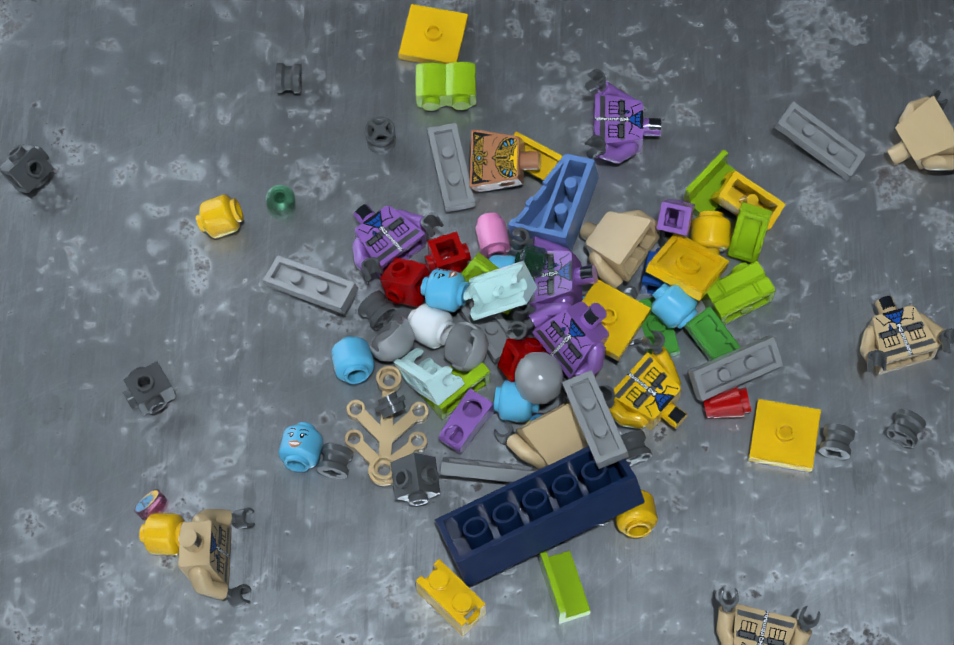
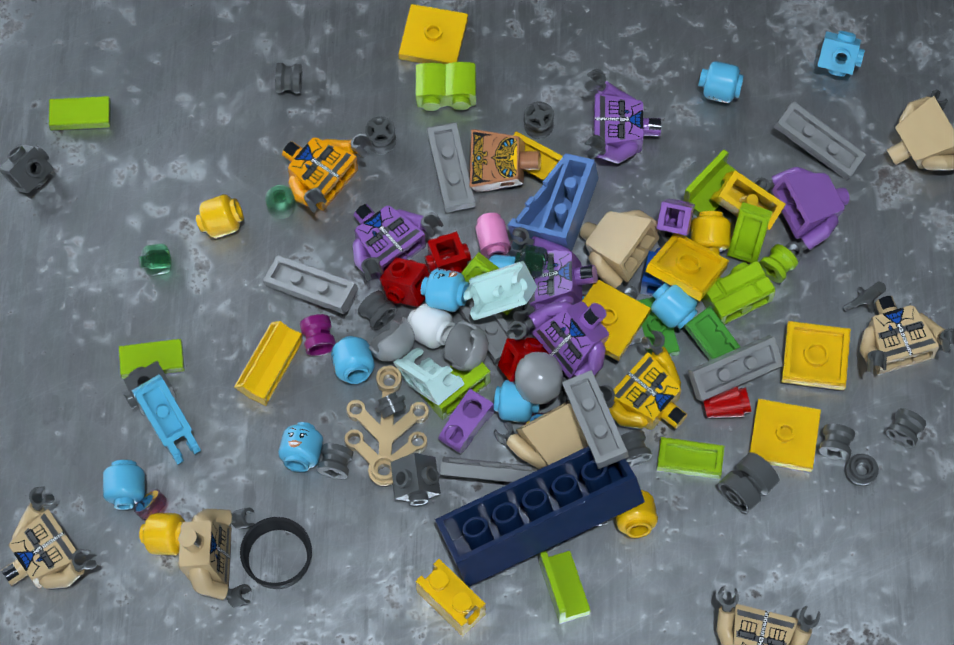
none -> torso [1,486,96,589]
none -> lime tile [49,96,111,130]
none -> medium azure head [103,460,145,510]
none -> lime tile [119,339,185,379]
none -> medium azure hinge [131,374,201,465]
none -> clear green piece [138,244,171,276]
none -> yellow piece [234,321,303,406]
none -> black tyre [240,517,312,589]
none -> torso [282,133,373,212]
none -> magenta wheel [300,314,336,356]
none -> dark grey wheel [524,101,554,139]
none -> lime tile [657,437,725,479]
none -> medium azure head [698,61,744,103]
none -> dark grey wheel [718,452,780,513]
none -> medium lavender torso [754,167,850,262]
none -> lime wheel [759,244,798,283]
none -> yellow plate [781,321,851,390]
none -> medium azure brick [817,31,865,76]
none -> dark grey bar [843,281,886,313]
none -> dark grey plate [846,454,879,485]

